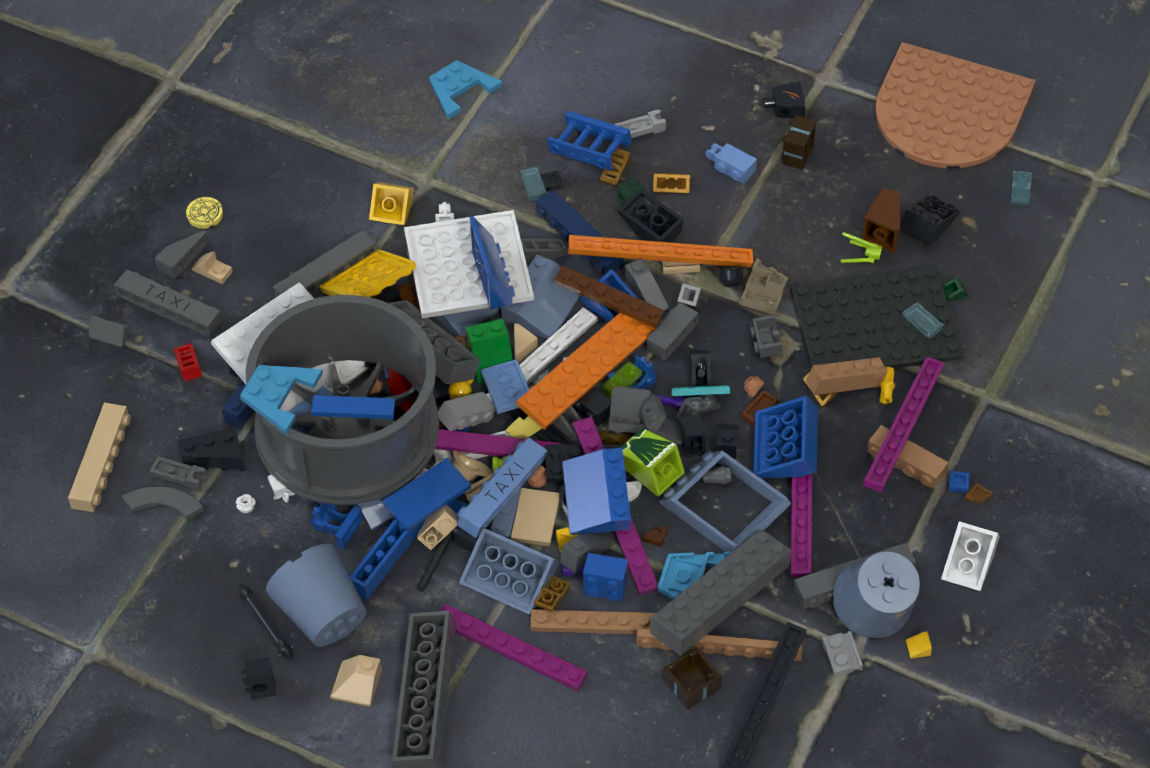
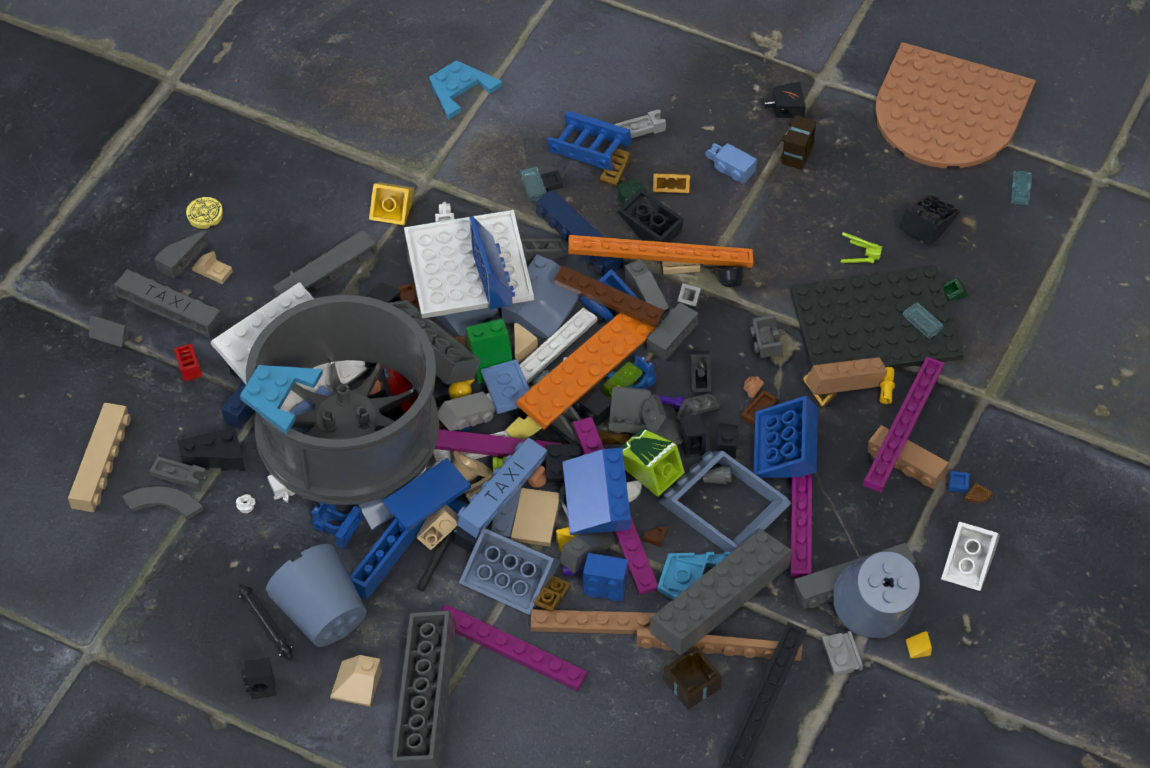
blue tile [311,395,395,419] -> none
yellow plate [319,249,417,297] -> none
teal tile [671,385,730,396] -> none
dark tan slope [739,258,788,315] -> none
reddish brown slope [862,187,900,254] -> none

